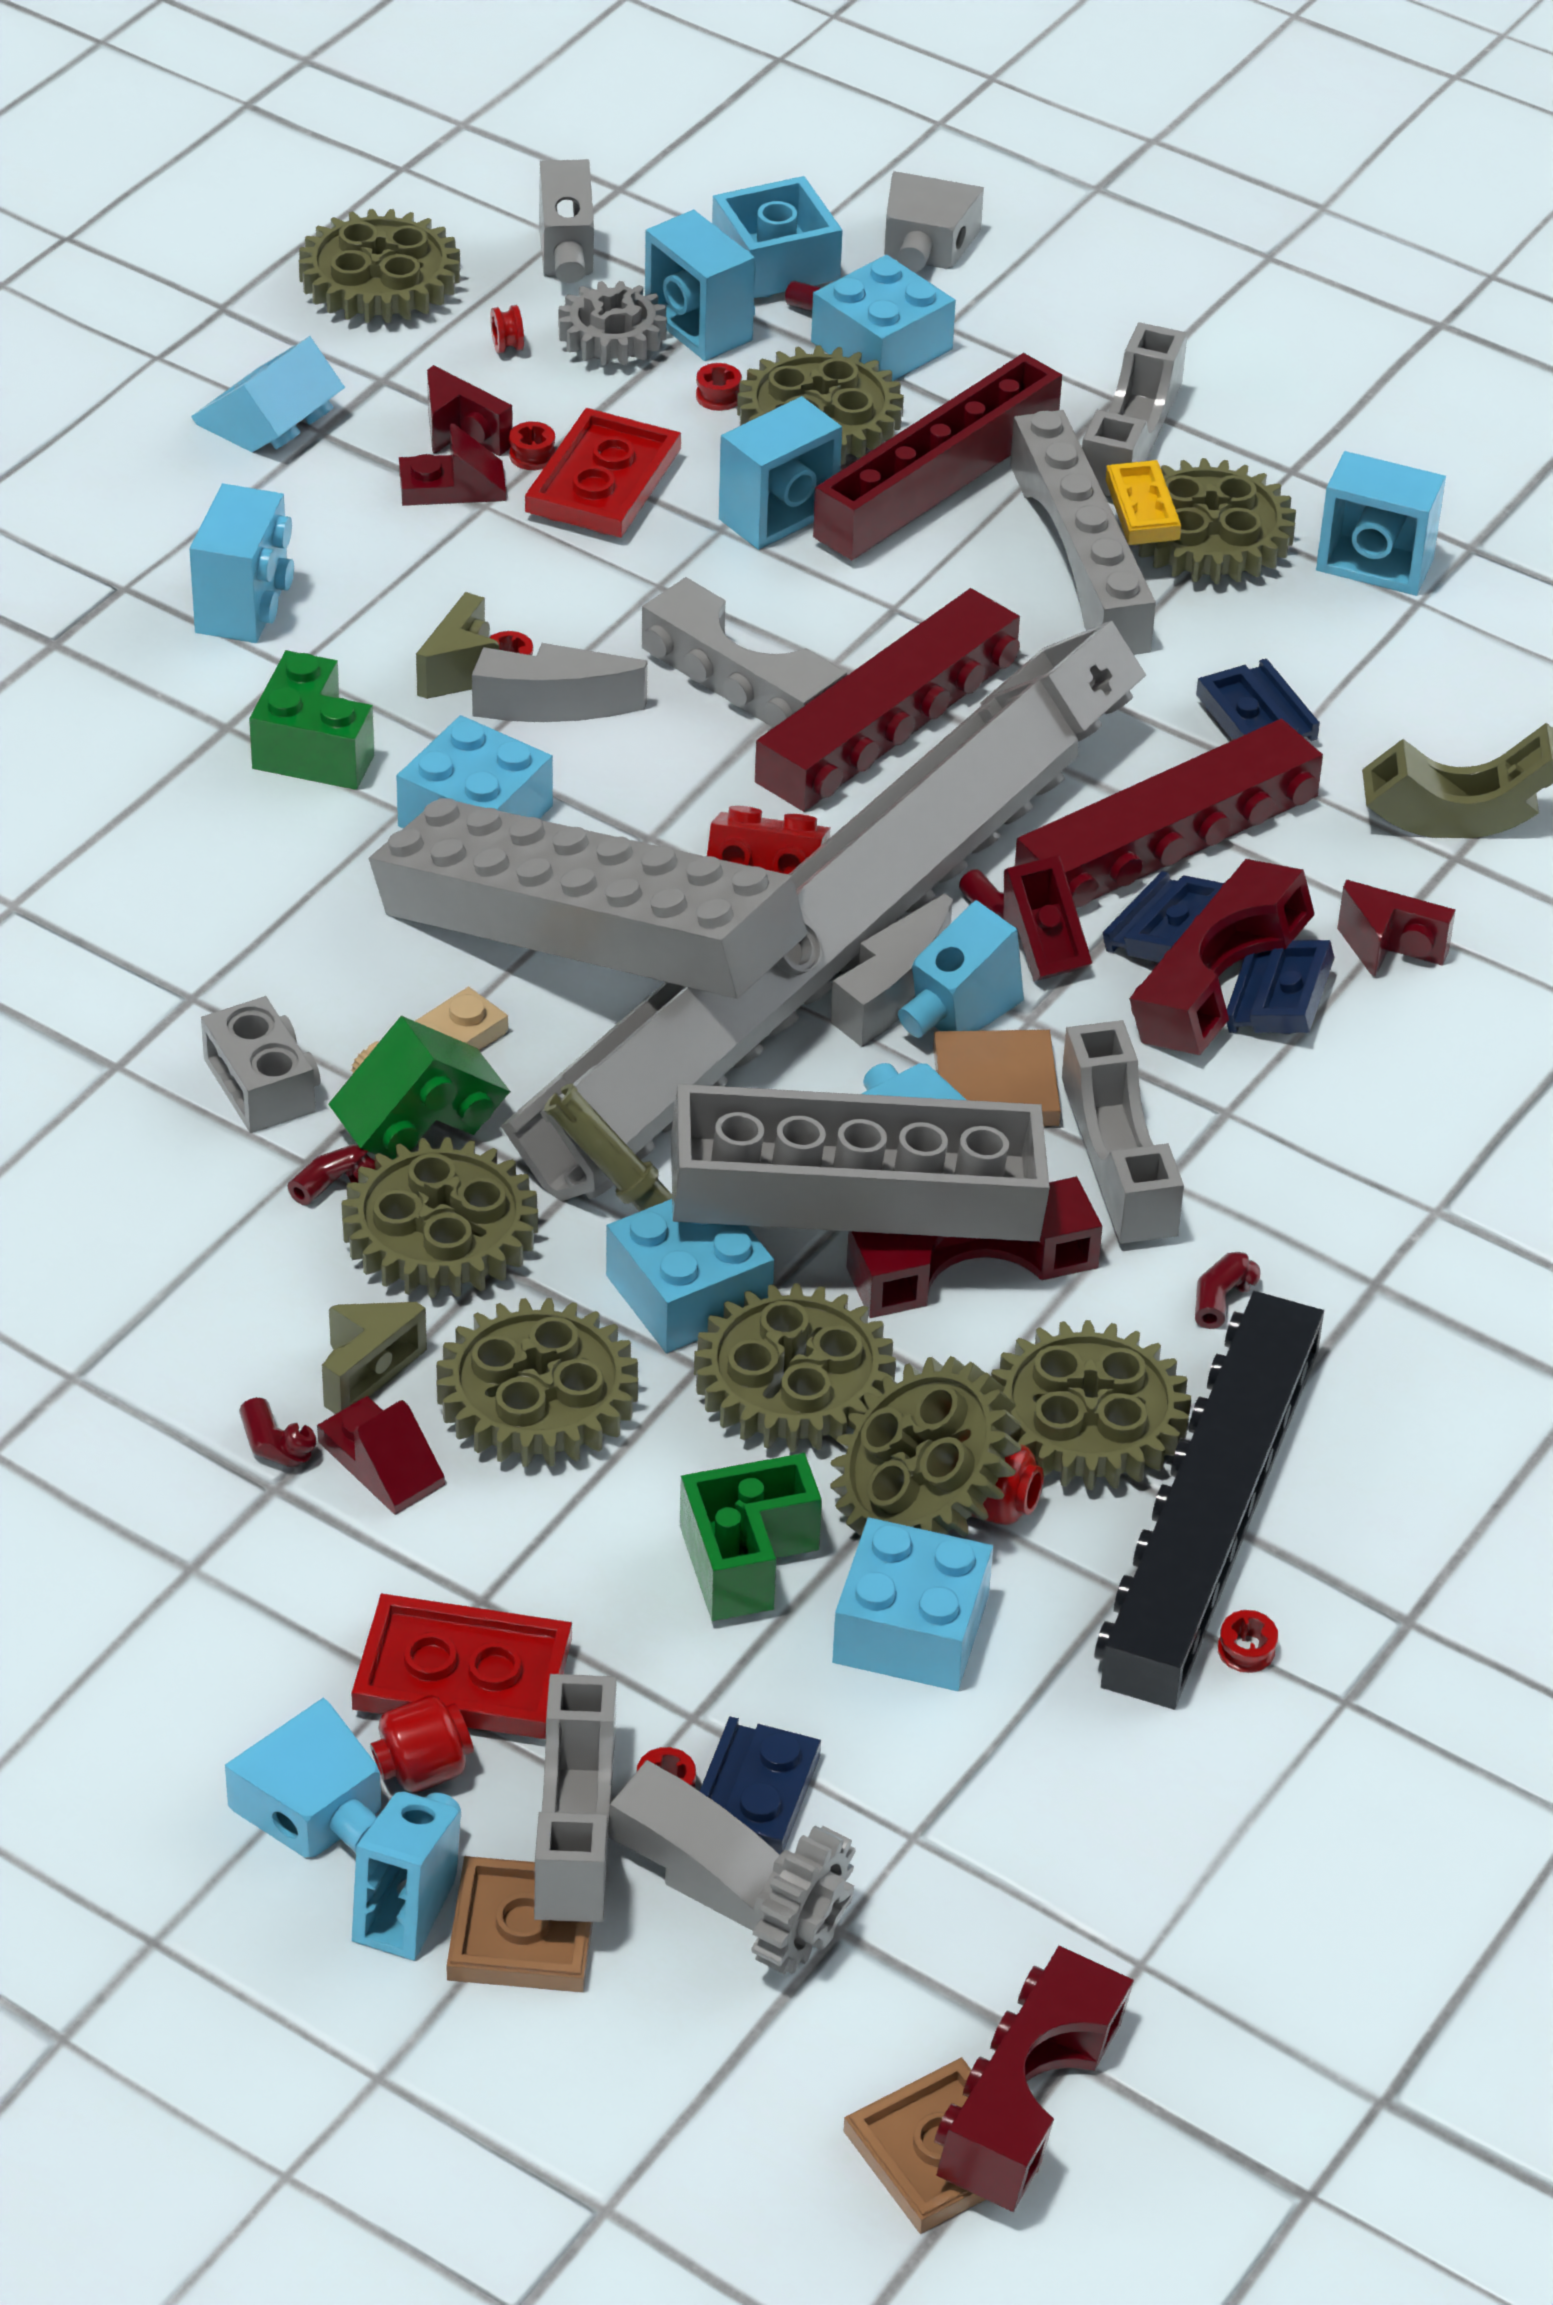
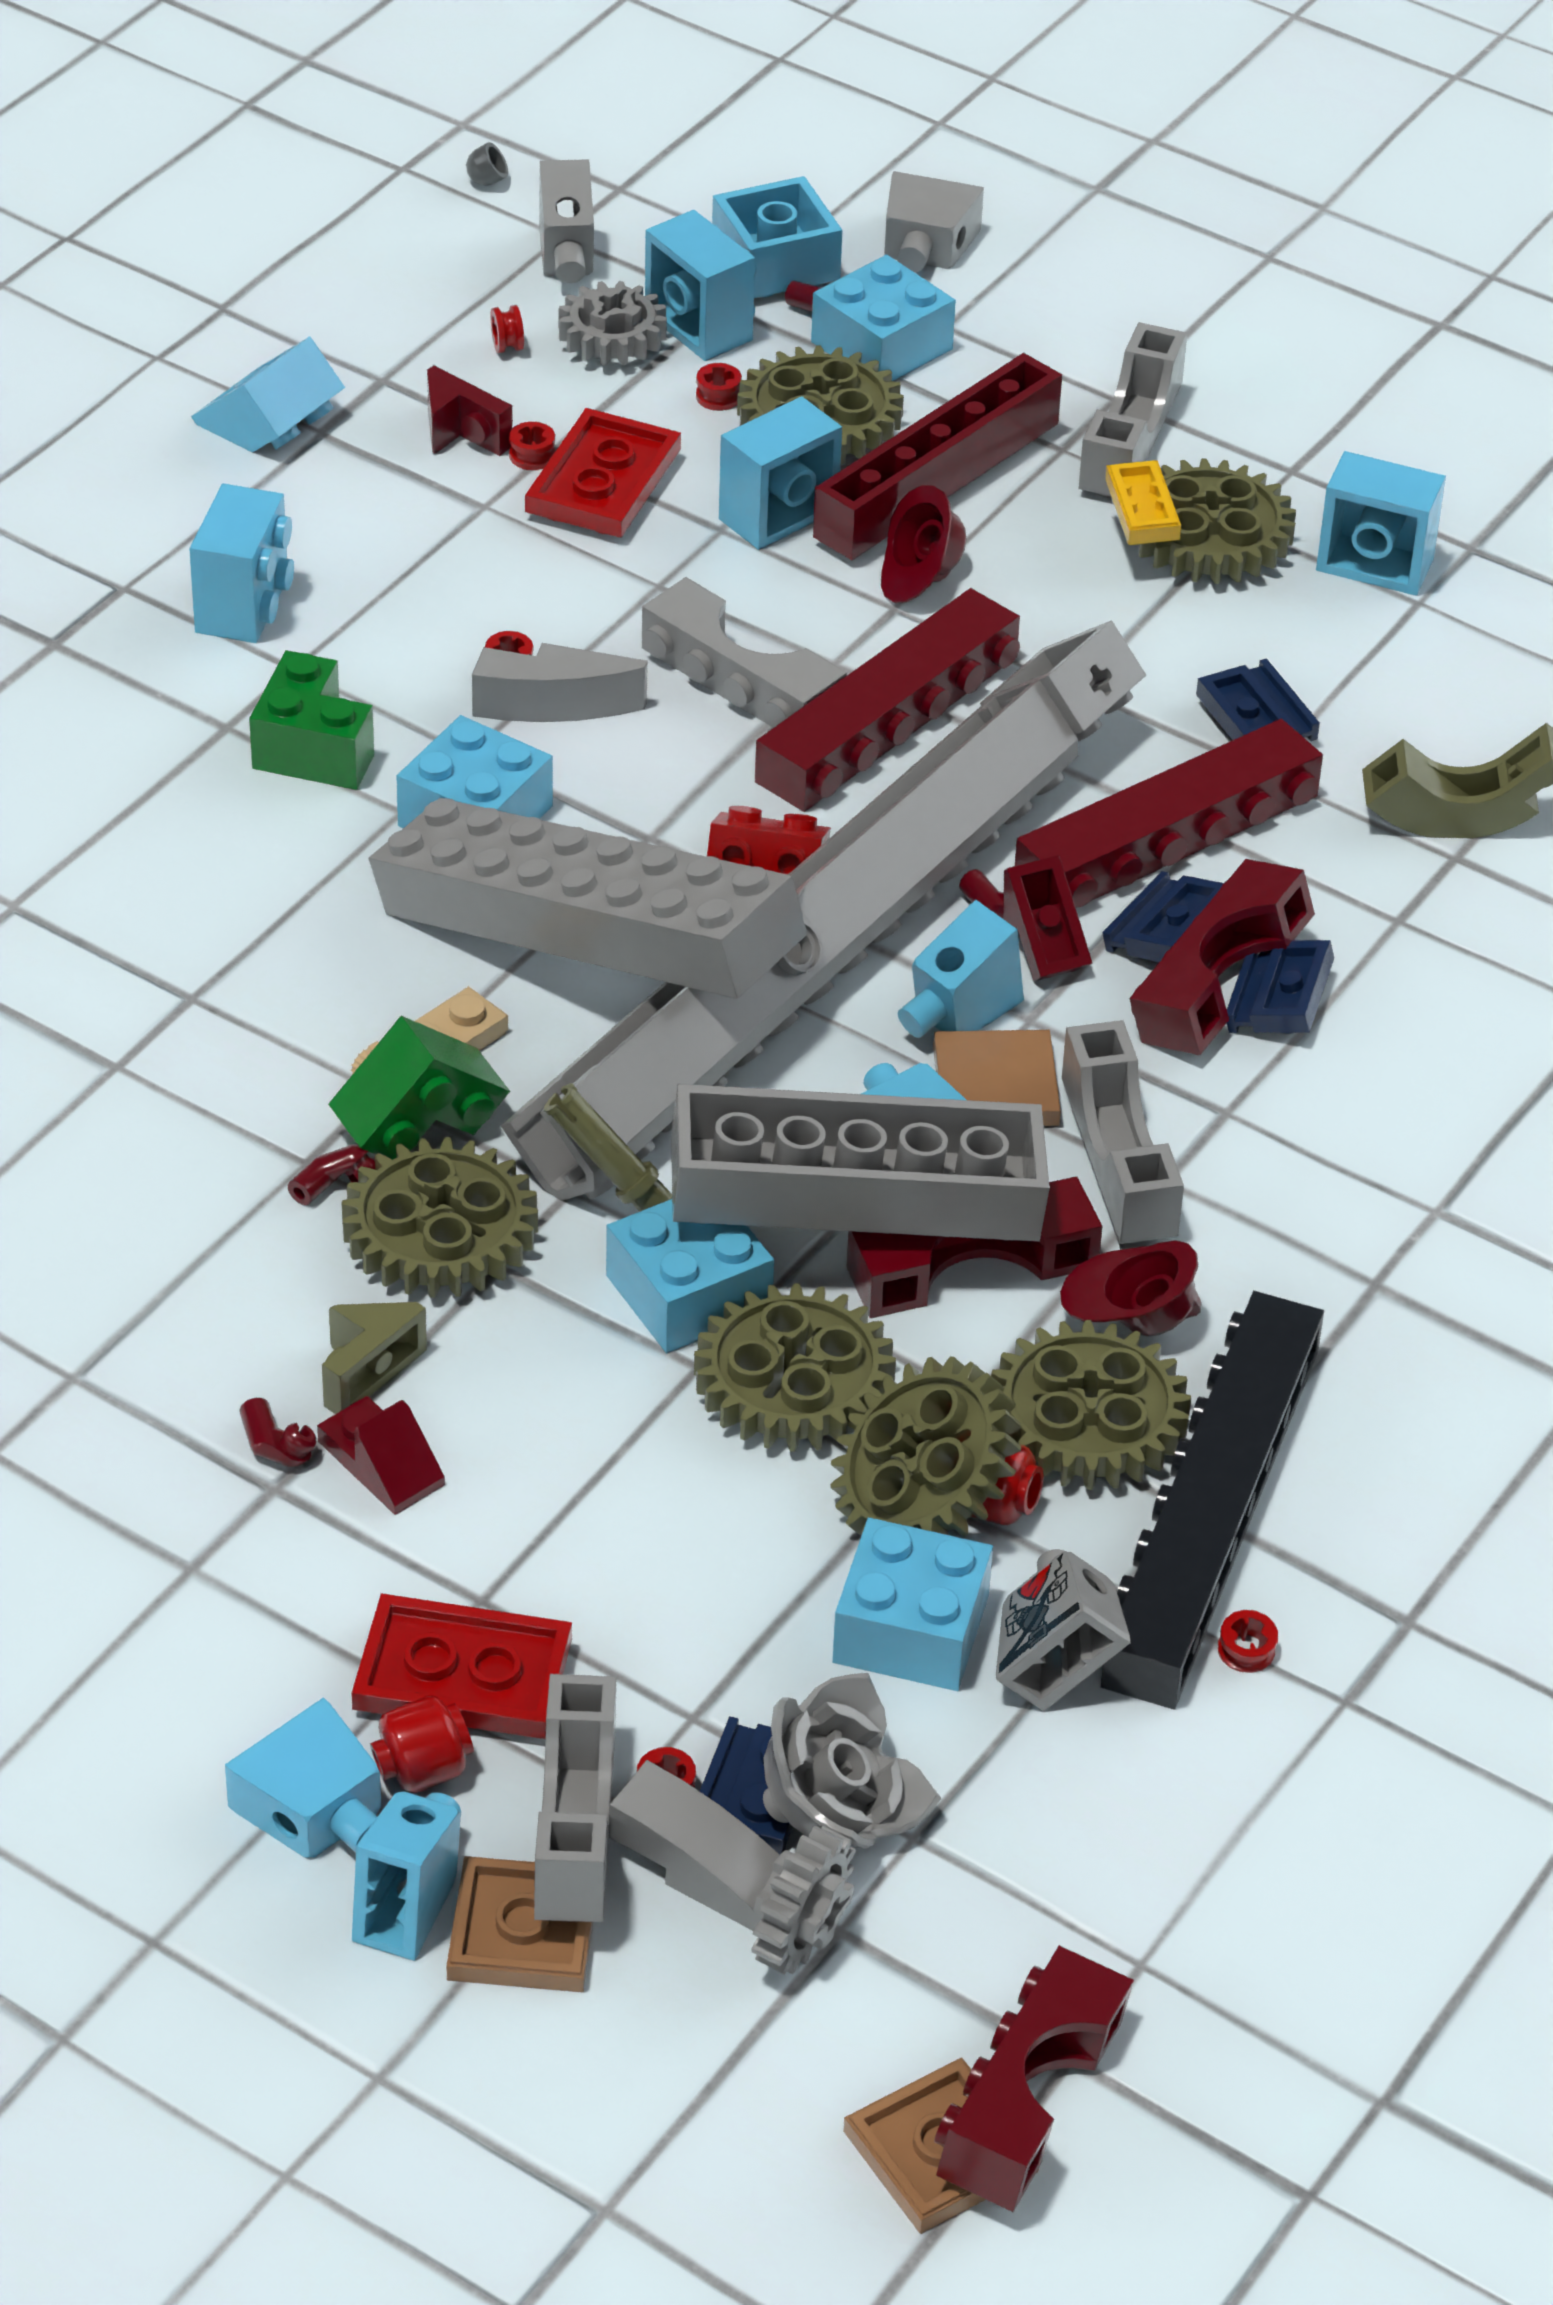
light grey brick [201,996,321,1133] -> none
olive gear [298,209,460,323] -> none
dark red slope [399,424,506,506] -> none
olive slope [416,592,499,699] -> none
olive gear [436,1298,638,1467] -> none
green brick [680,1453,822,1621] -> none
light grey slope [831,894,953,1047] -> none
light grey arch [1010,410,1156,655] -> none
dark red arm [1195,1252,1261,1329] -> none
dark red slope [1337,879,1456,977] -> none
none -> dark grey hinge [466,142,508,185]
none -> light grey brick [763,1673,941,1849]
none -> dark red piece [881,485,967,603]
none -> light grey torso [996,1549,1131,1711]
none -> dark red piece [1060,1240,1201,1337]

